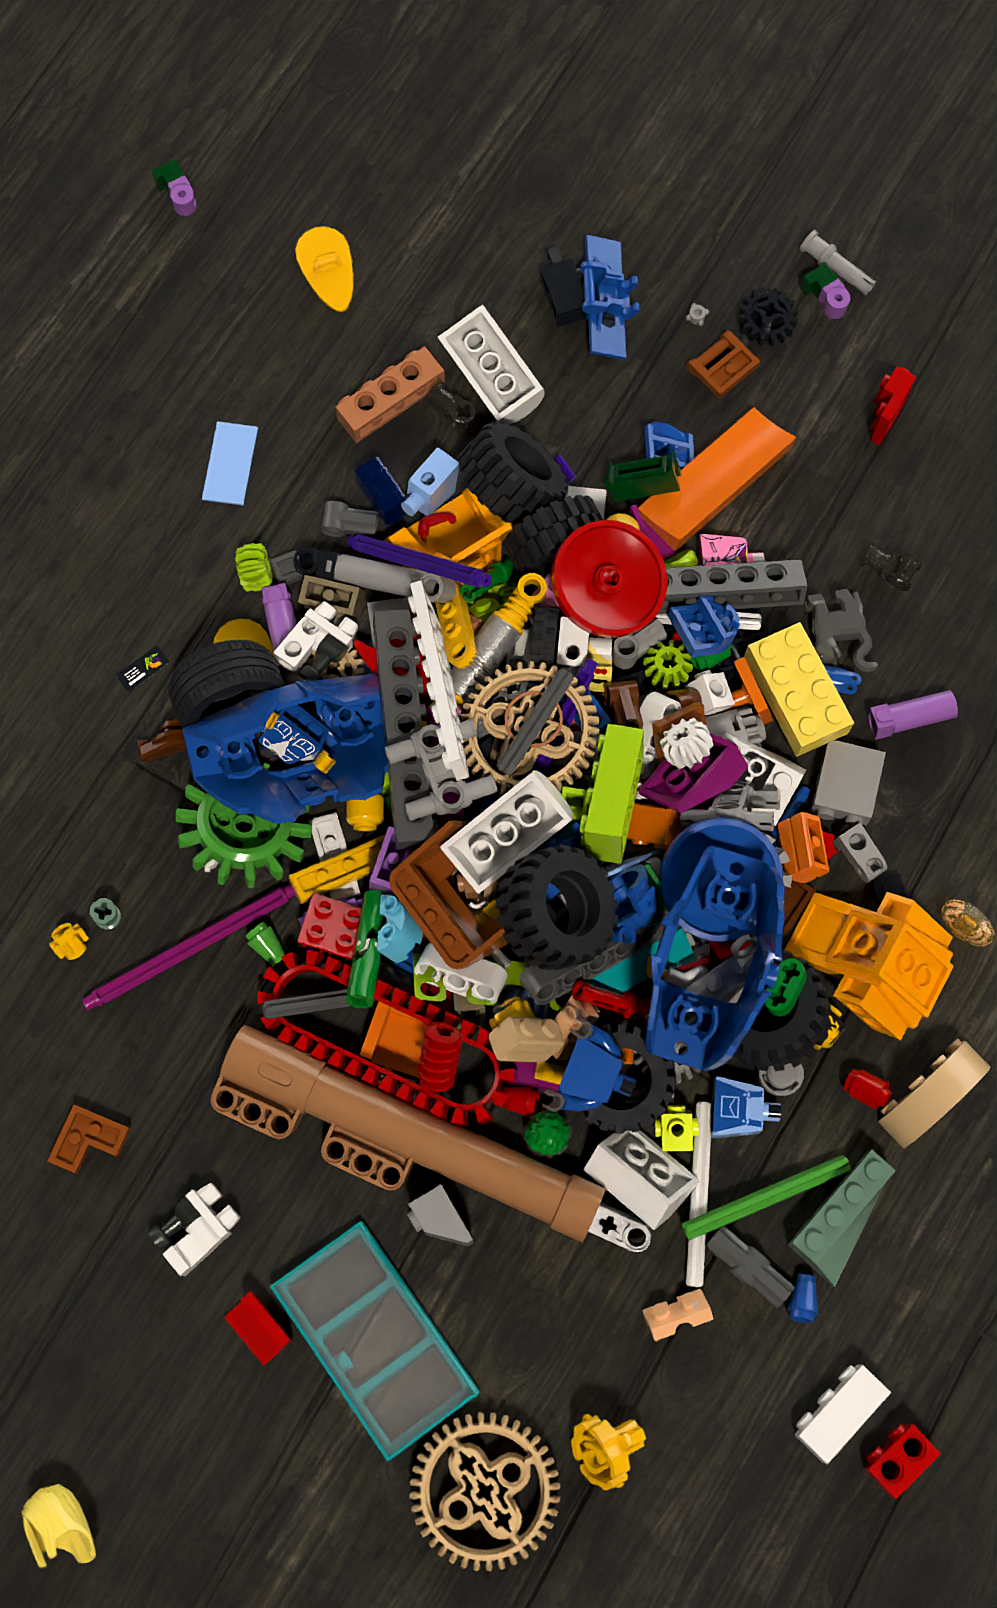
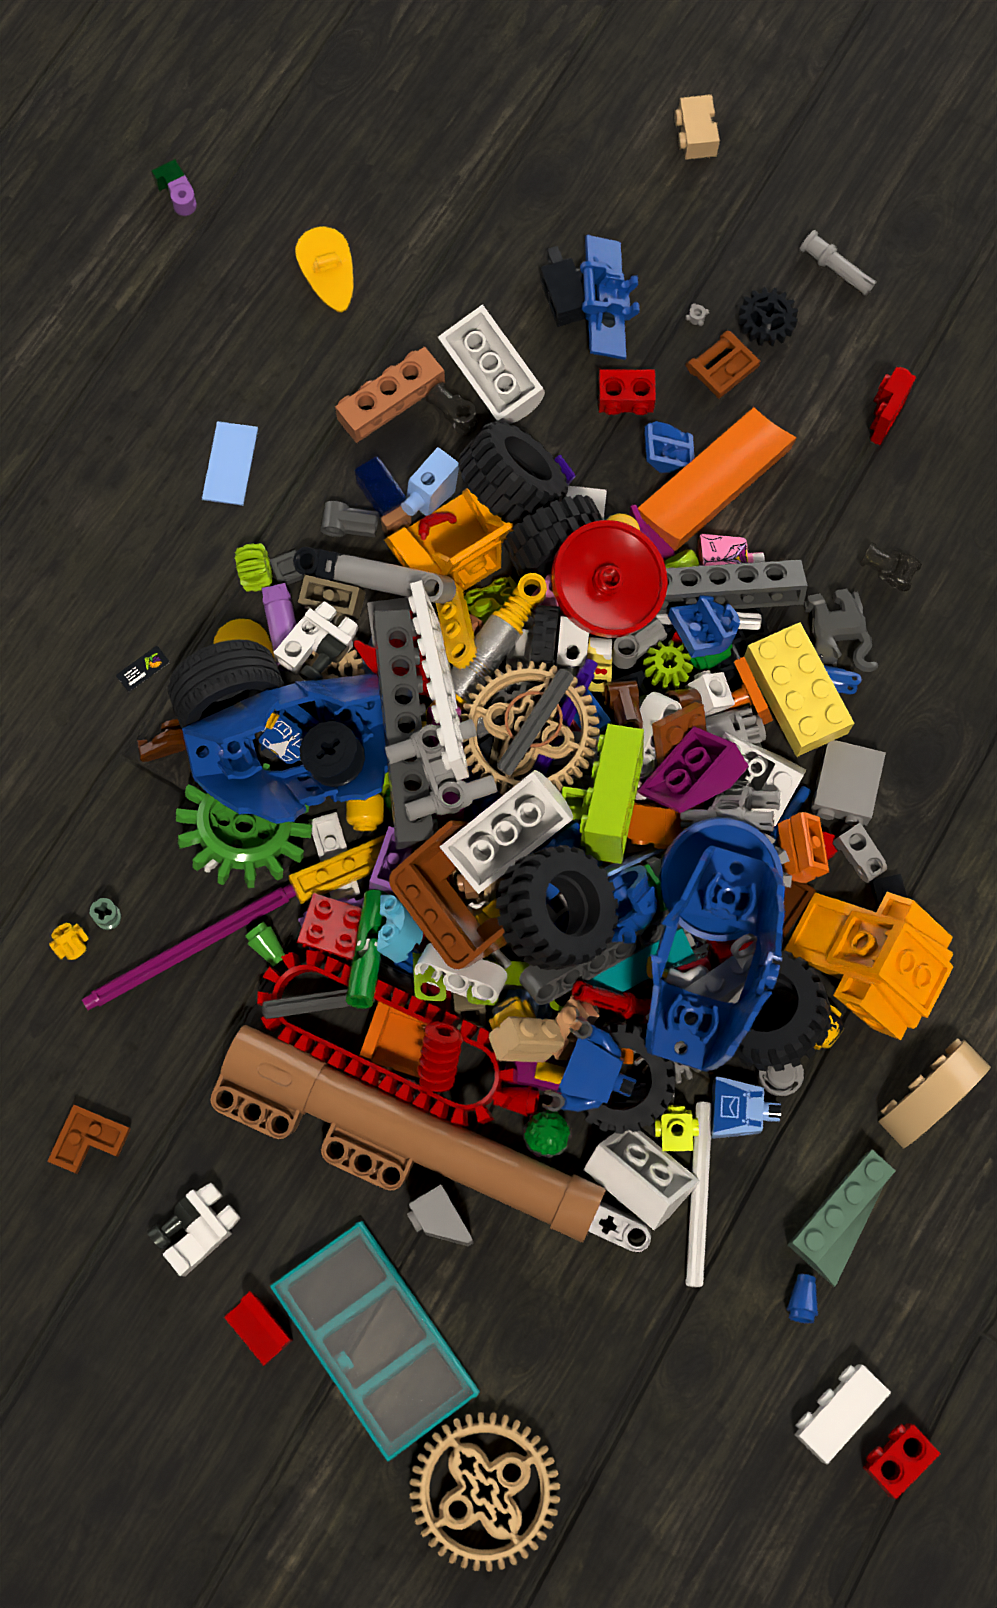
light yellow hair [22,1484,96,1568] -> none
dark purple piece [347,534,492,587] -> none
green pin [460,557,517,602] -> none
yellow piece [571,1414,646,1491] -> none
dark green window [604,449,681,502] -> none
light nougat piece [642,1289,713,1341] -> none
white gear [660,718,713,770] -> none
bright green axle [682,1155,851,1240] -> none
dark grey piece [705,1226,795,1308] -> none
green beam [765,958,807,1016] -> none
leg [800,262,850,319] -> none
red brick [844,1069,892,1110] -> none
medium lavender piece [867,690,958,740] -> none
clear yellow dish [942,899,994,947] -> none
none -> black piece [299,721,365,787]
none -> medium nougat plate [381,506,412,537]
none -> red brick [598,370,656,415]
none -> tan brick [674,95,720,160]

